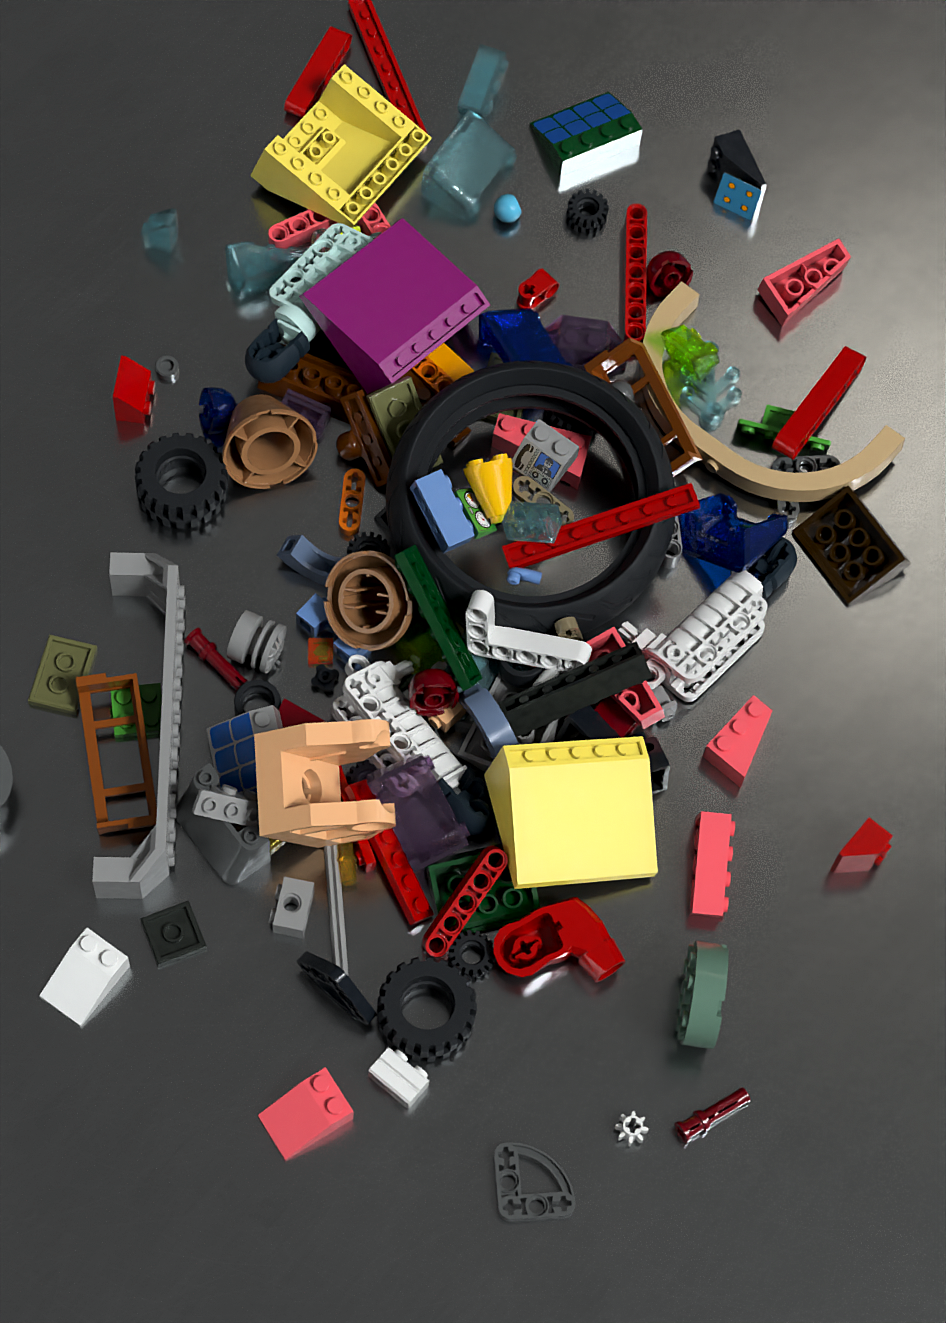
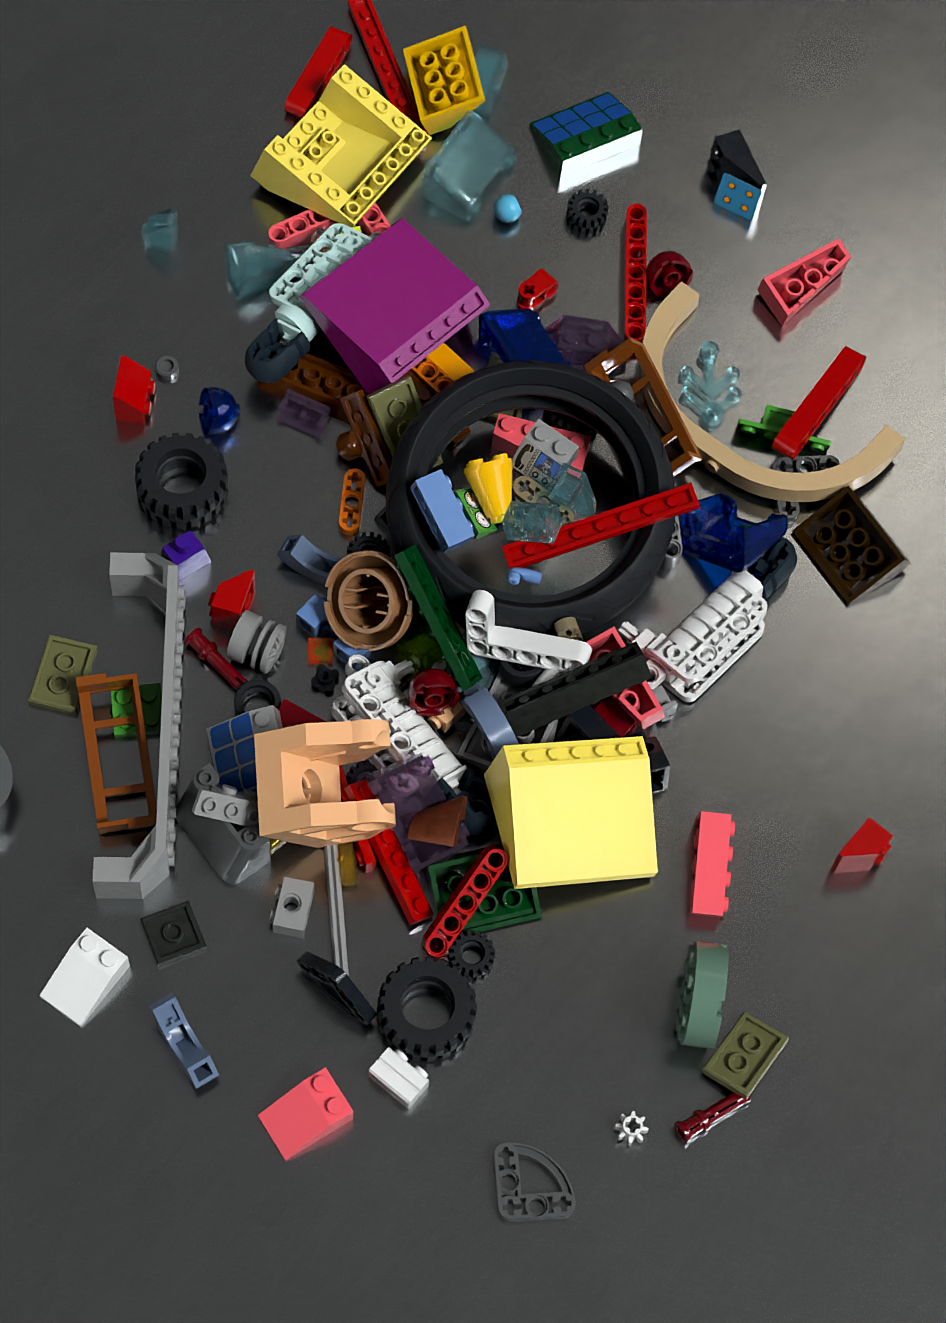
medium nougat cone [222,395,318,489] -> none
red piece [493,897,626,983] -> none
clear neon green slope [661,324,720,381] -> none
coral wedge [702,695,773,788] -> none
none -> sand blue arch [149,992,219,1089]
none -> dark purple torso [161,531,211,581]
none -> red slope [208,570,256,632]
none -> yellow slope [403,25,486,135]
none -> copper slope [407,796,467,847]
none -> clear light blue slope [548,463,597,517]
none -> olive tile [702,1011,789,1100]

